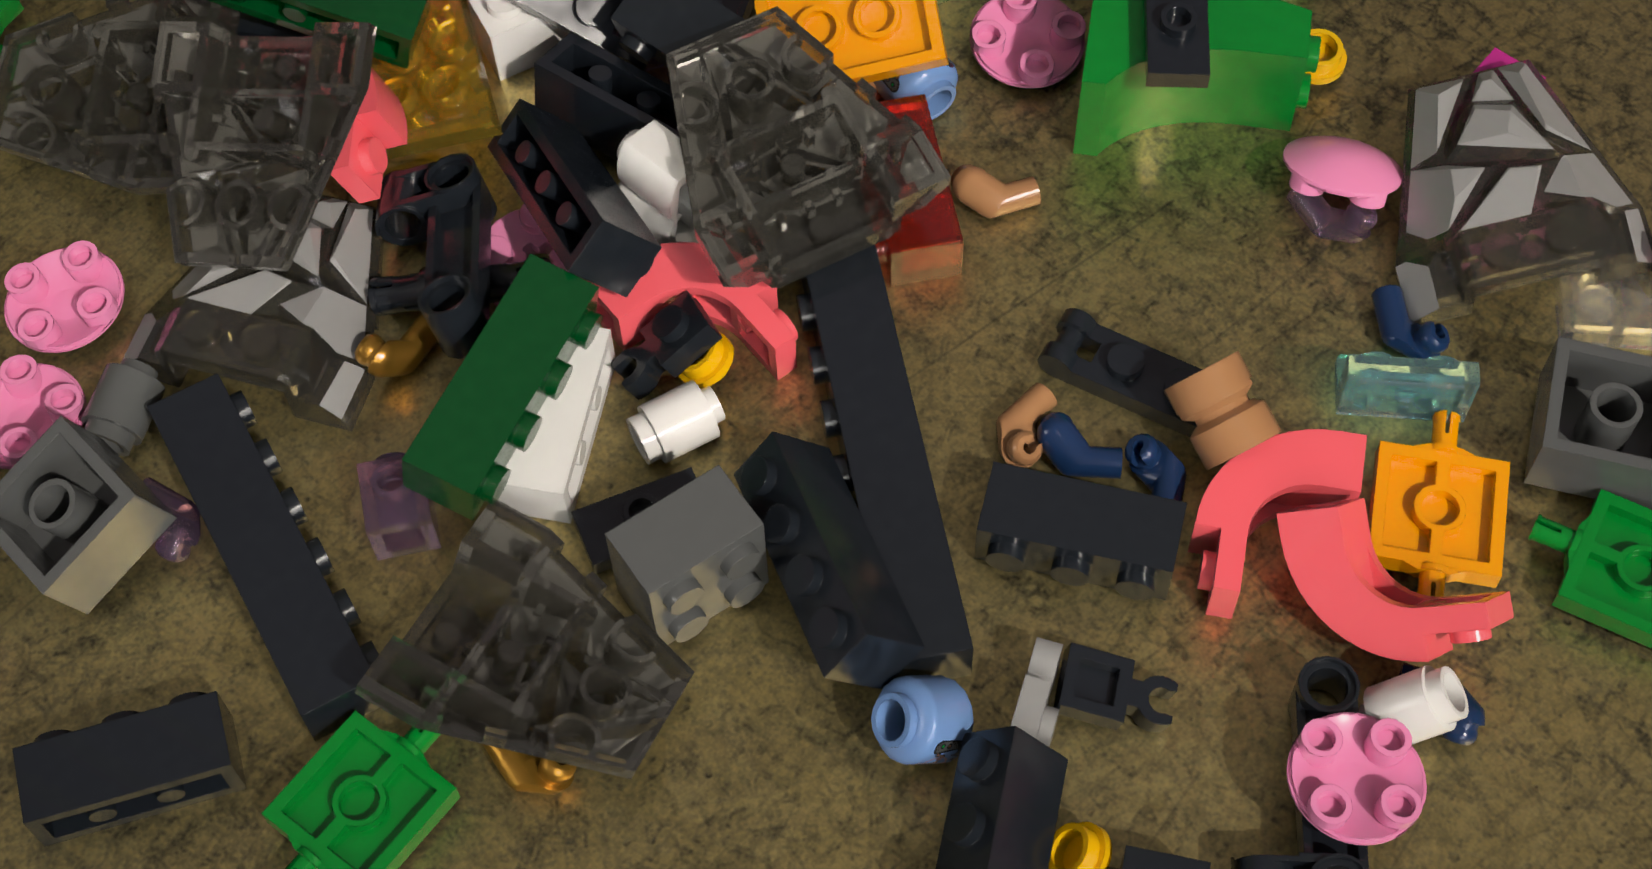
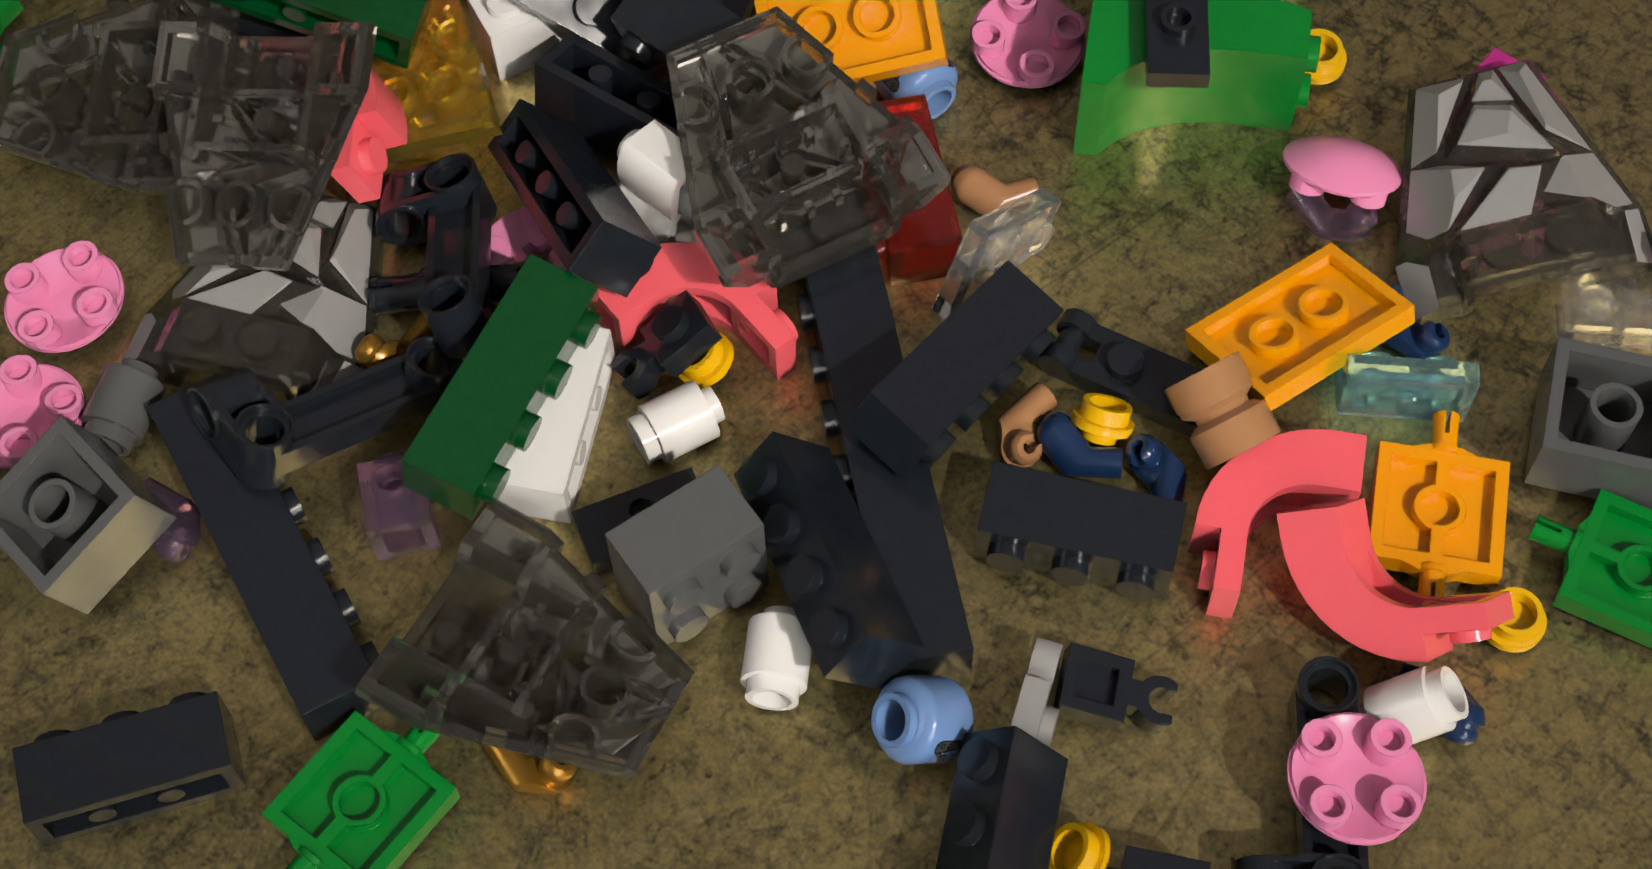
none -> black piece [187,335,463,490]
none -> white brick [740,606,812,711]
none -> black brick [845,260,1064,479]
none -> clear wing [931,187,1062,321]
none -> yellow plate [1071,393,1135,446]
none -> light orange plate [1185,242,1415,411]
none -> yellow plate [1487,587,1547,653]

